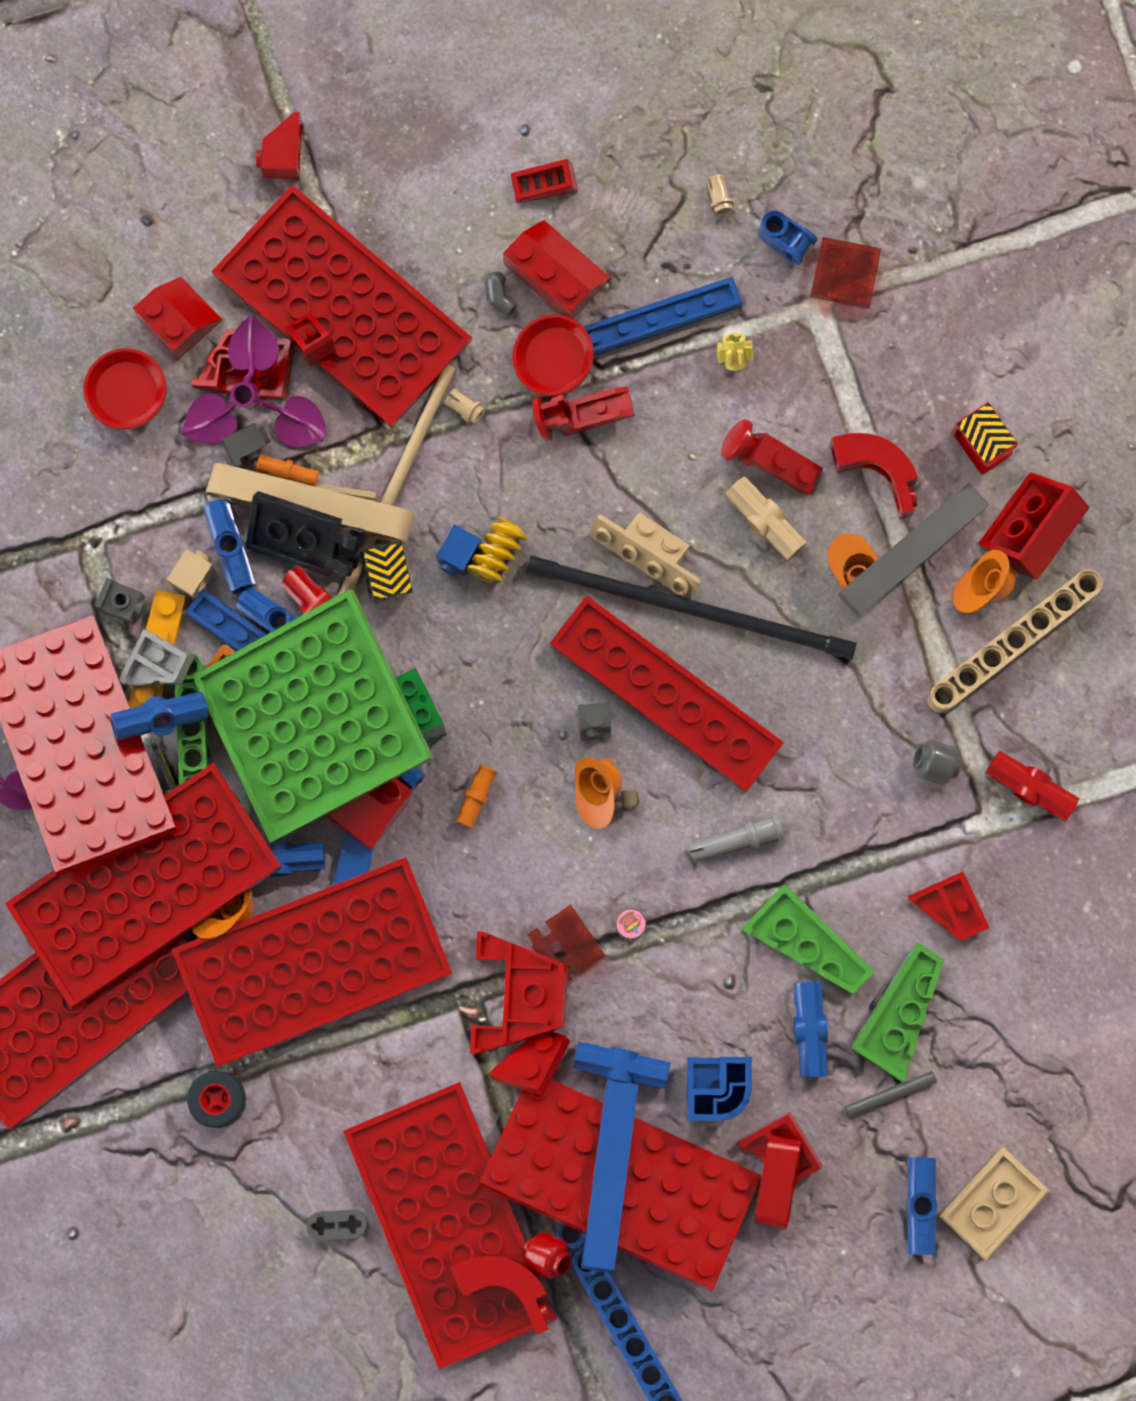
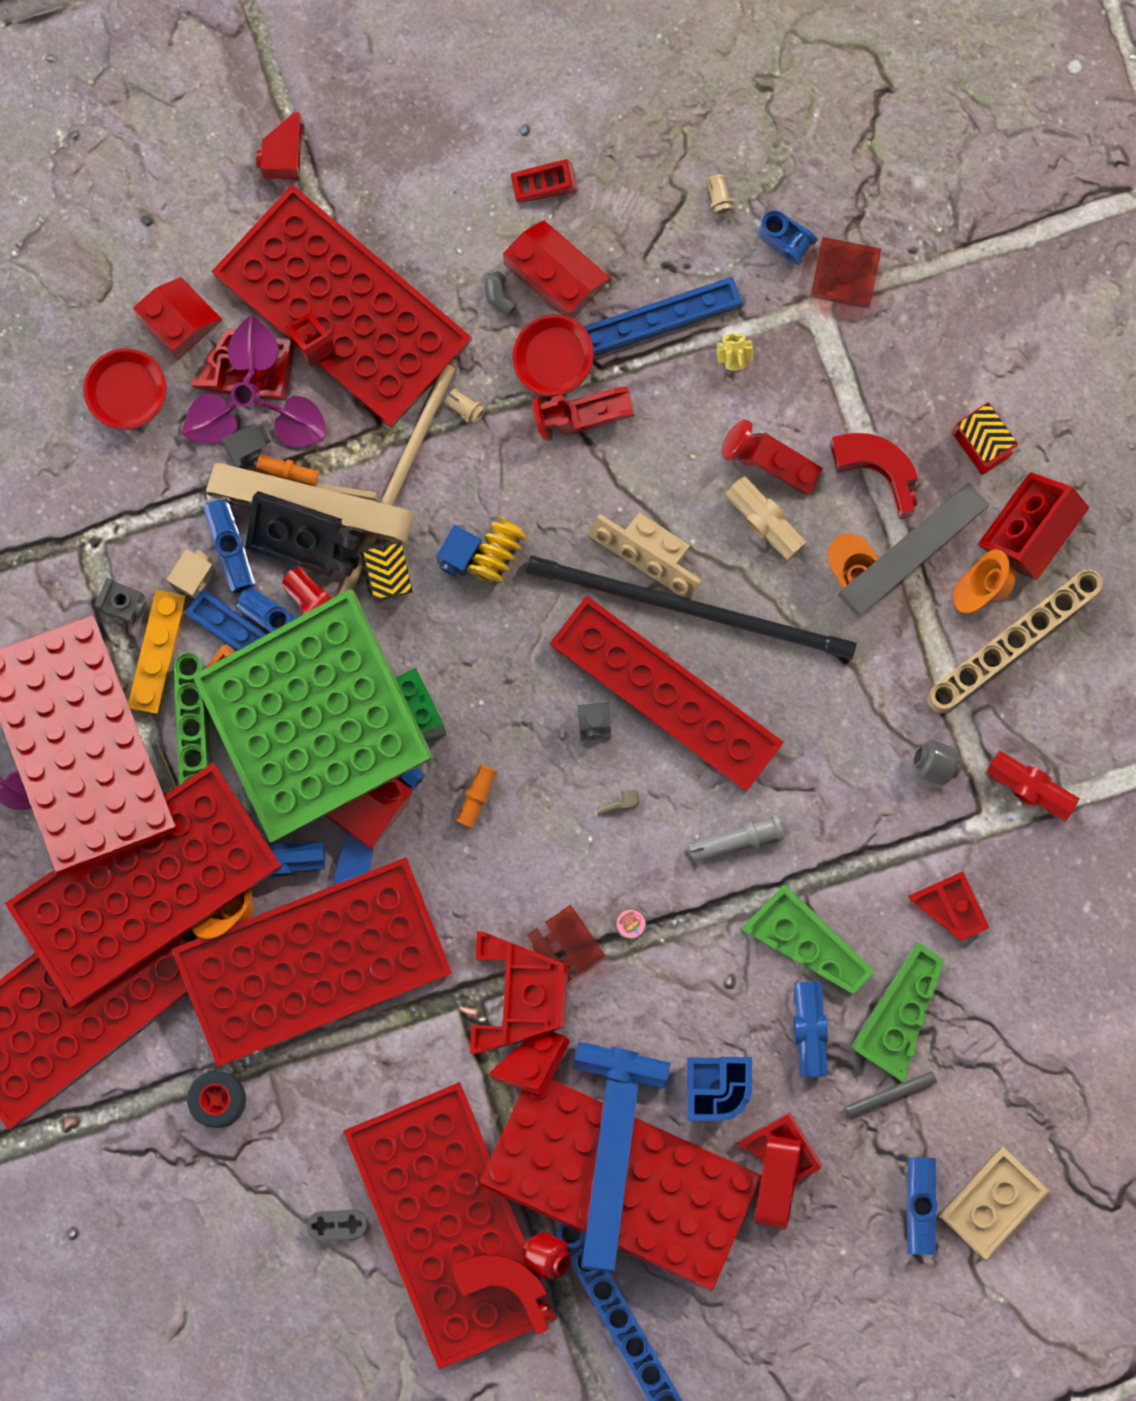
blue piece [110,692,209,741] -> none
light grey wing [119,629,194,686] -> none
orange piece [574,757,622,829] -> none

